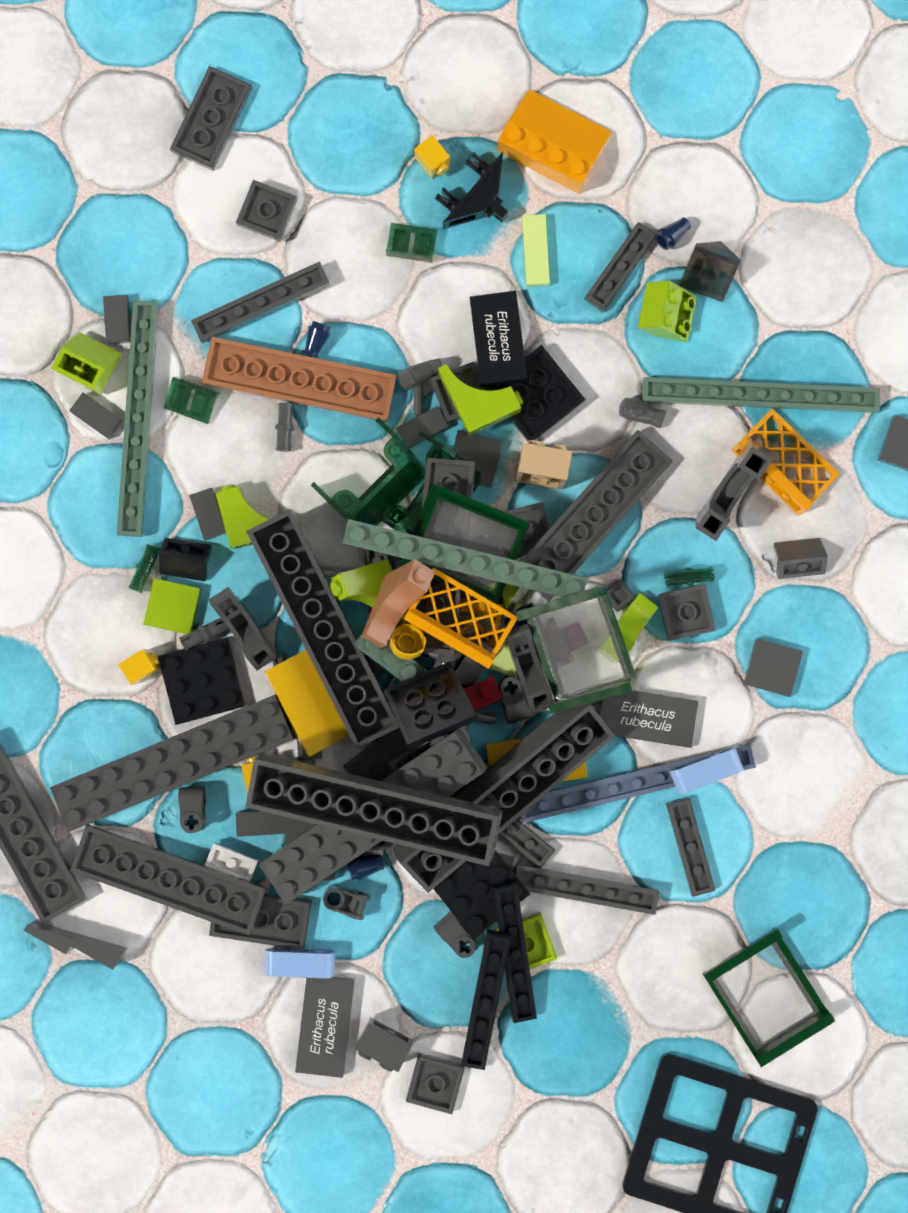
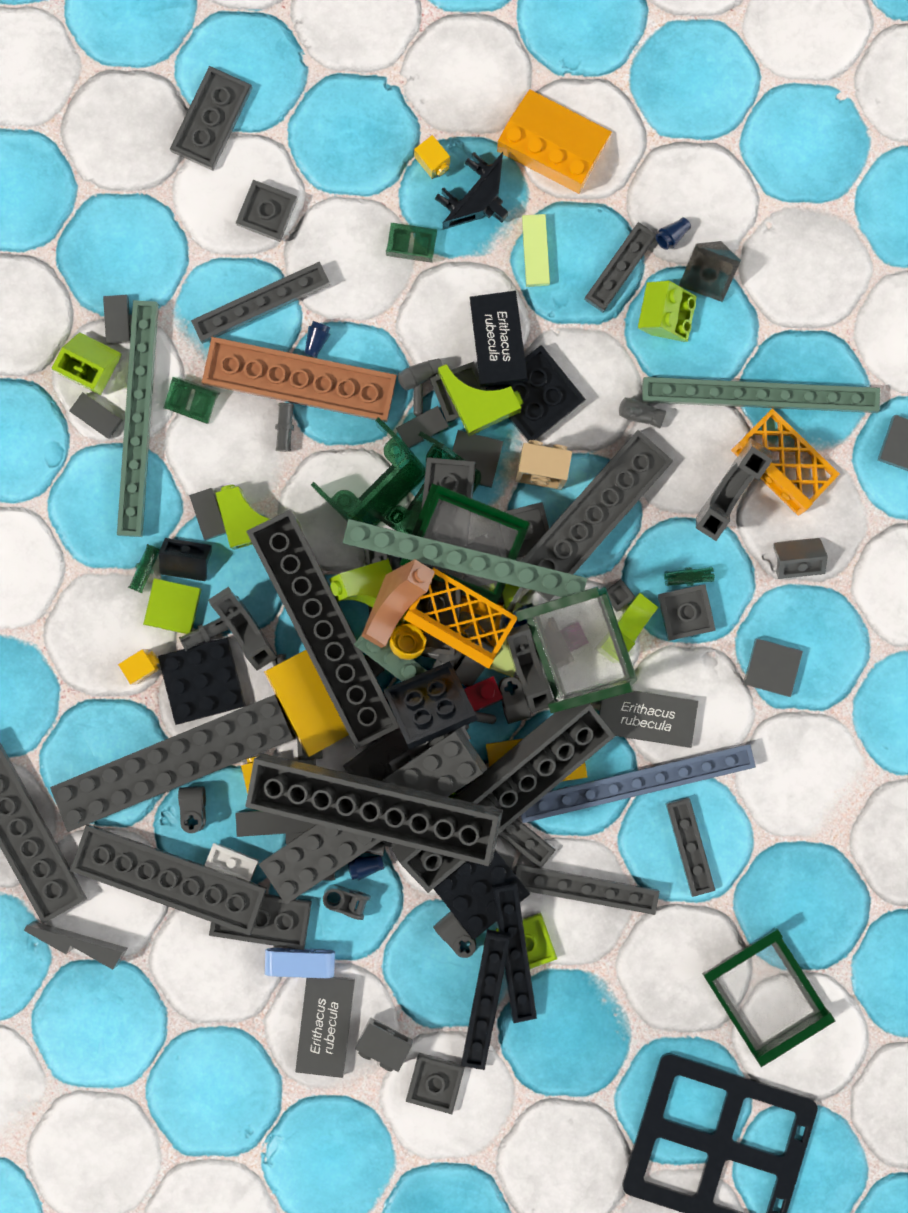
light blue beam [670,747,744,794] -> none

